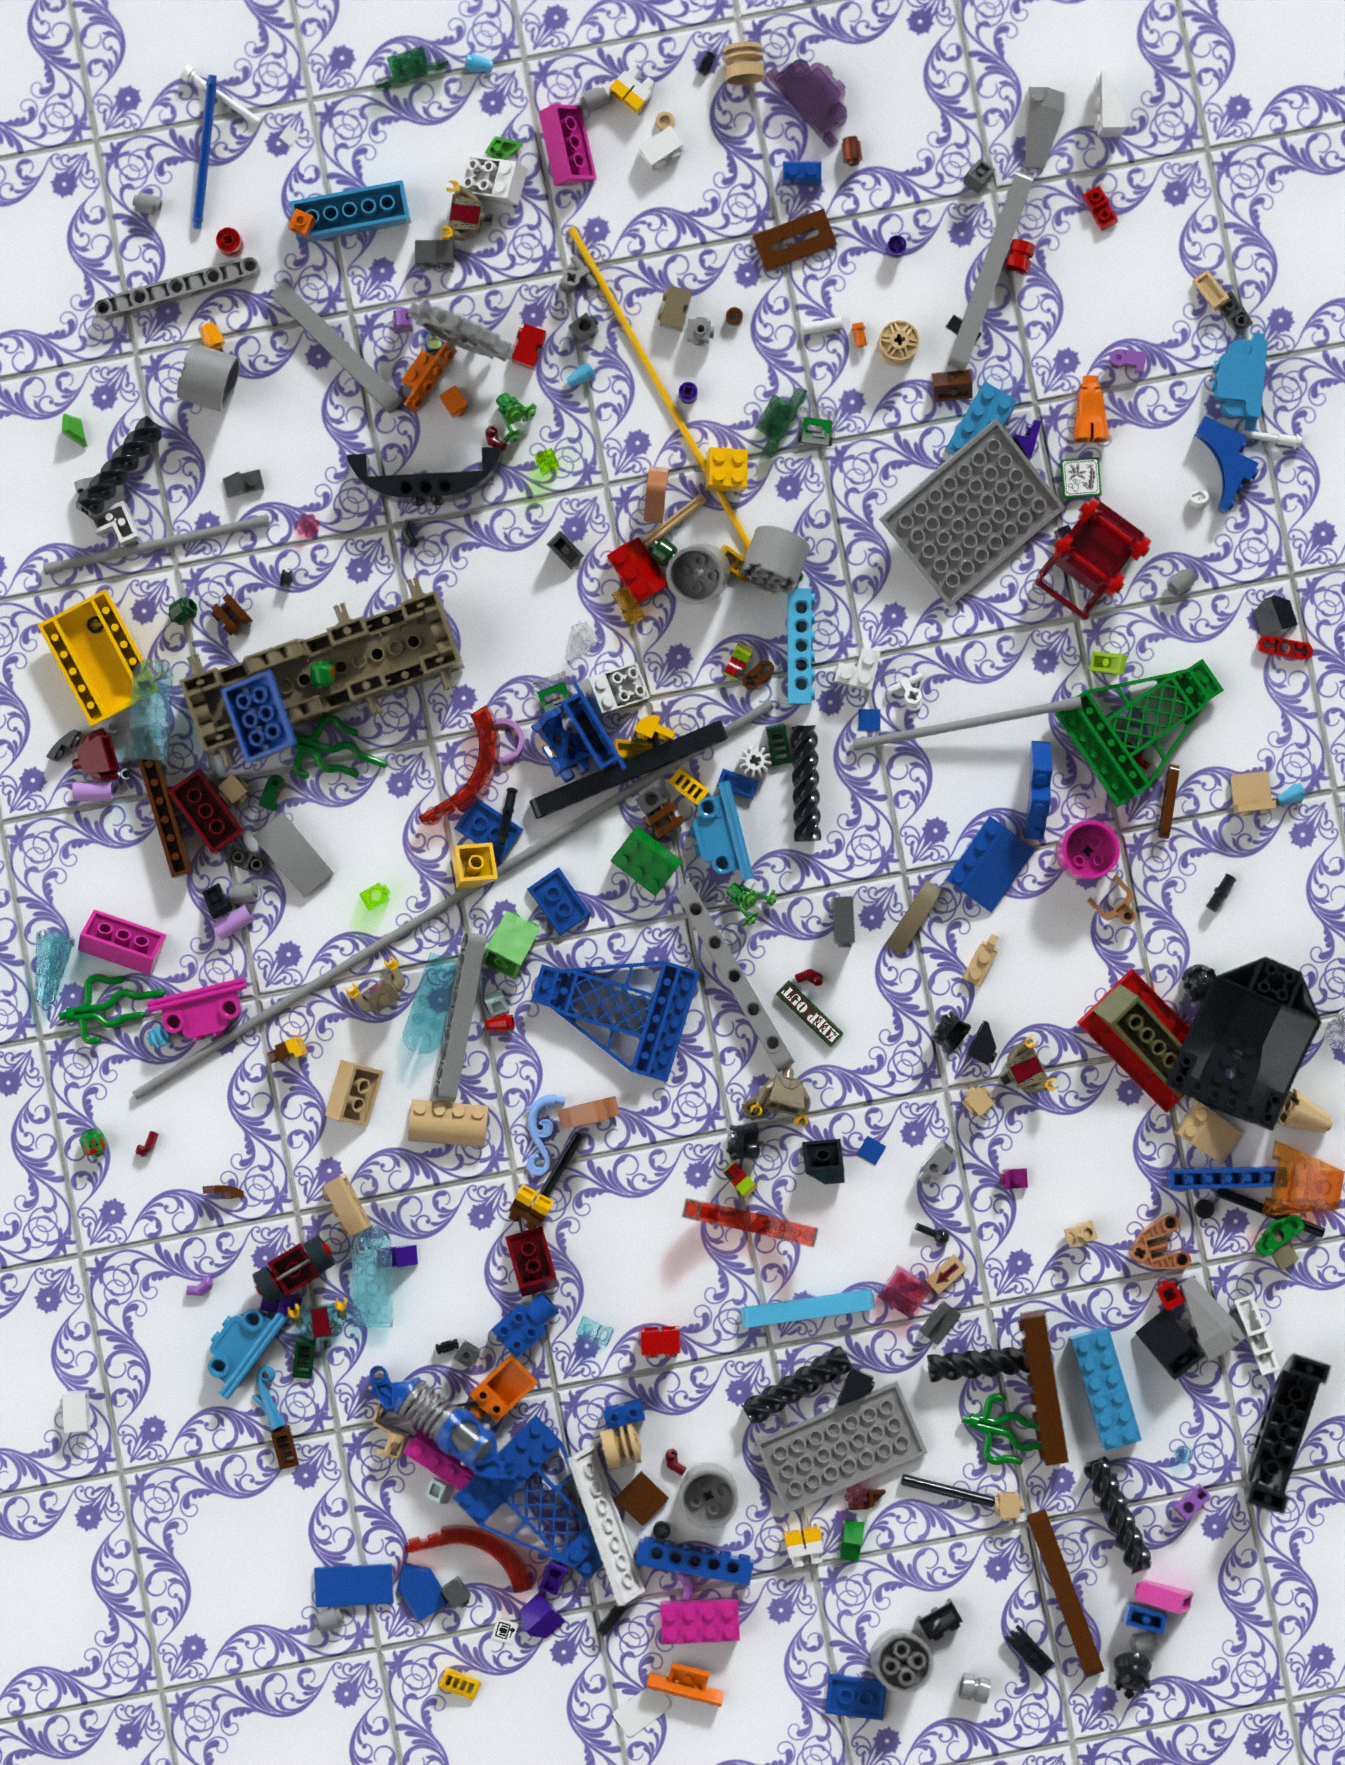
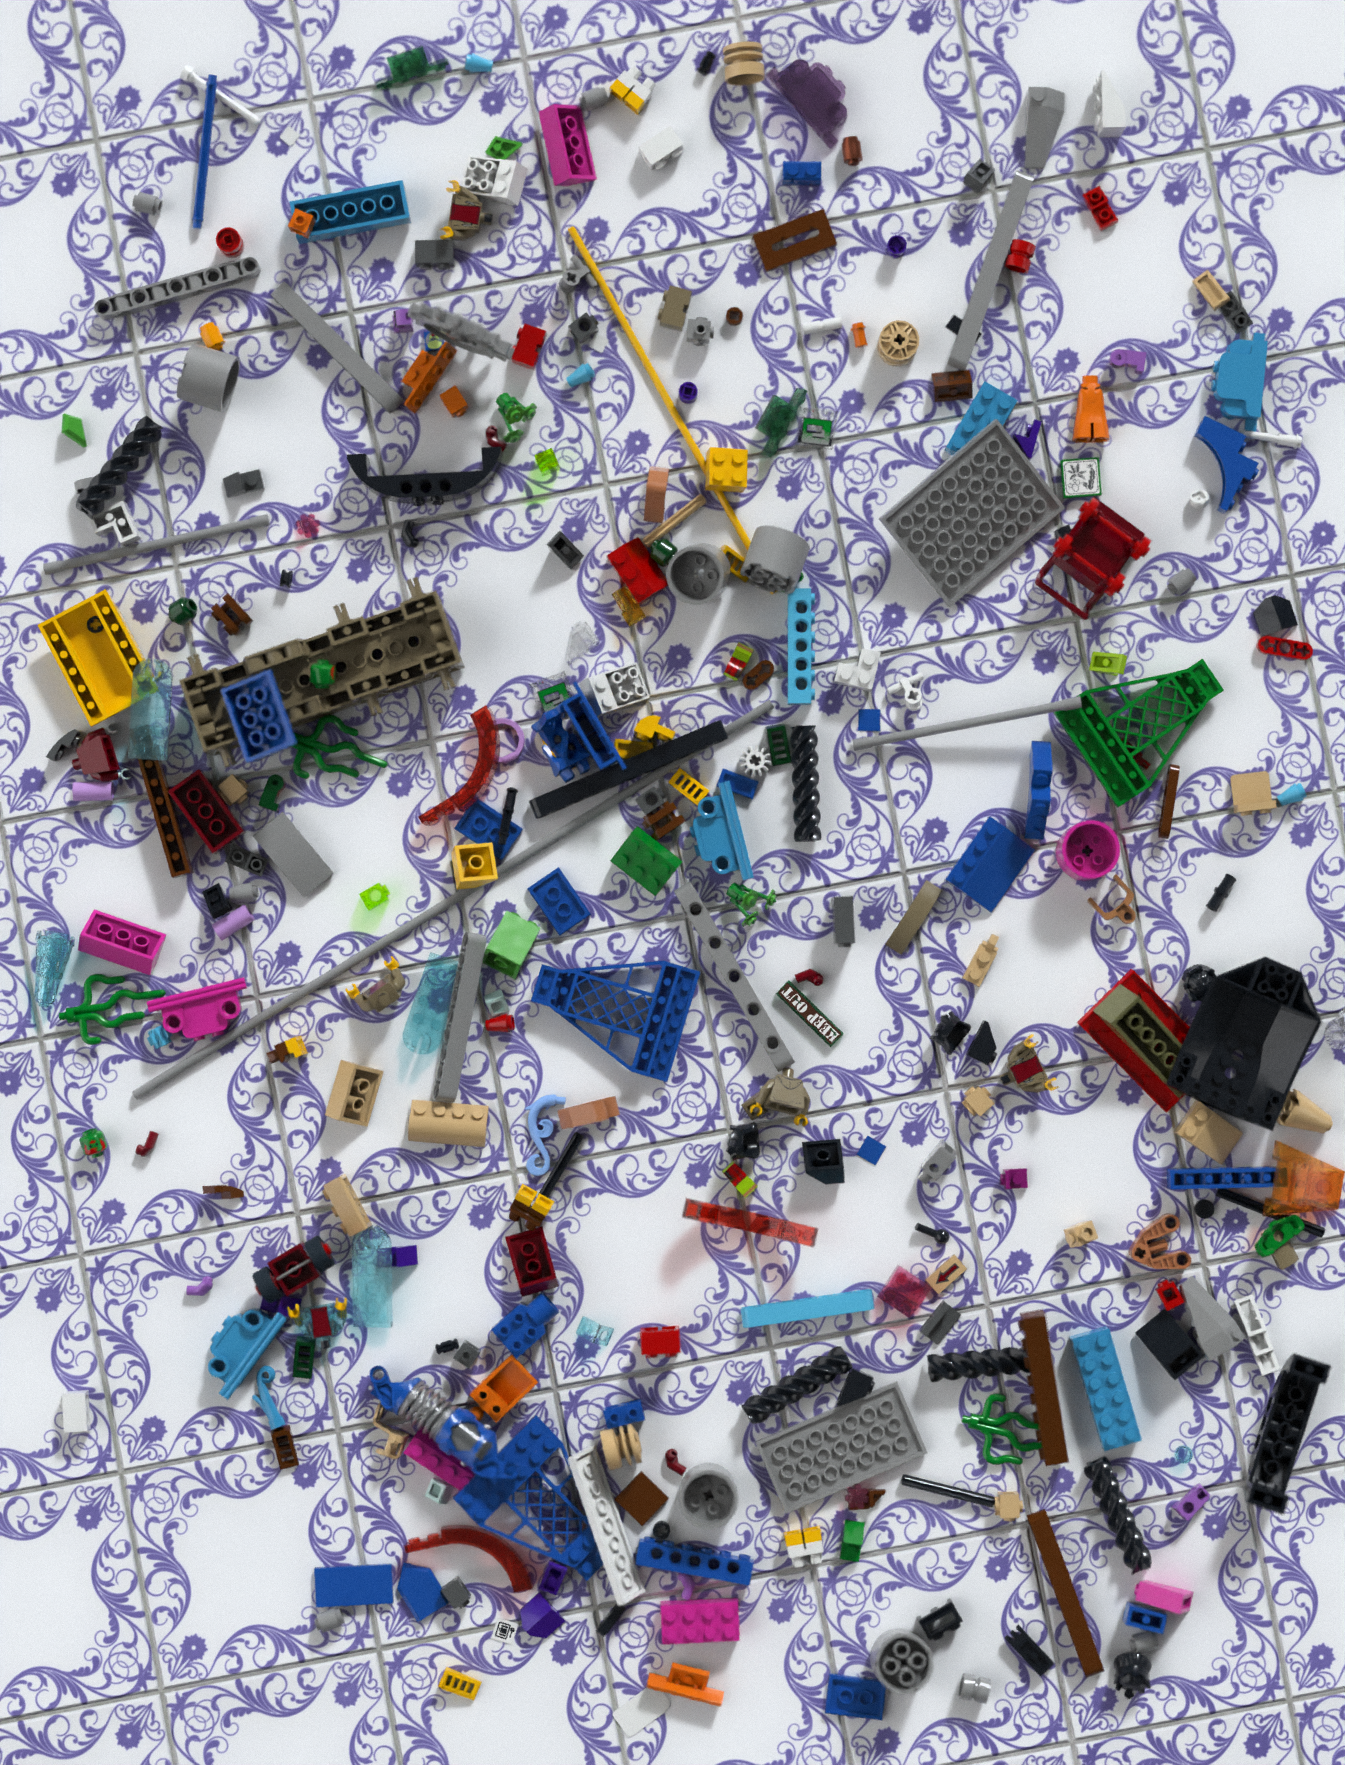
tan tile [656,112,675,131] -> none

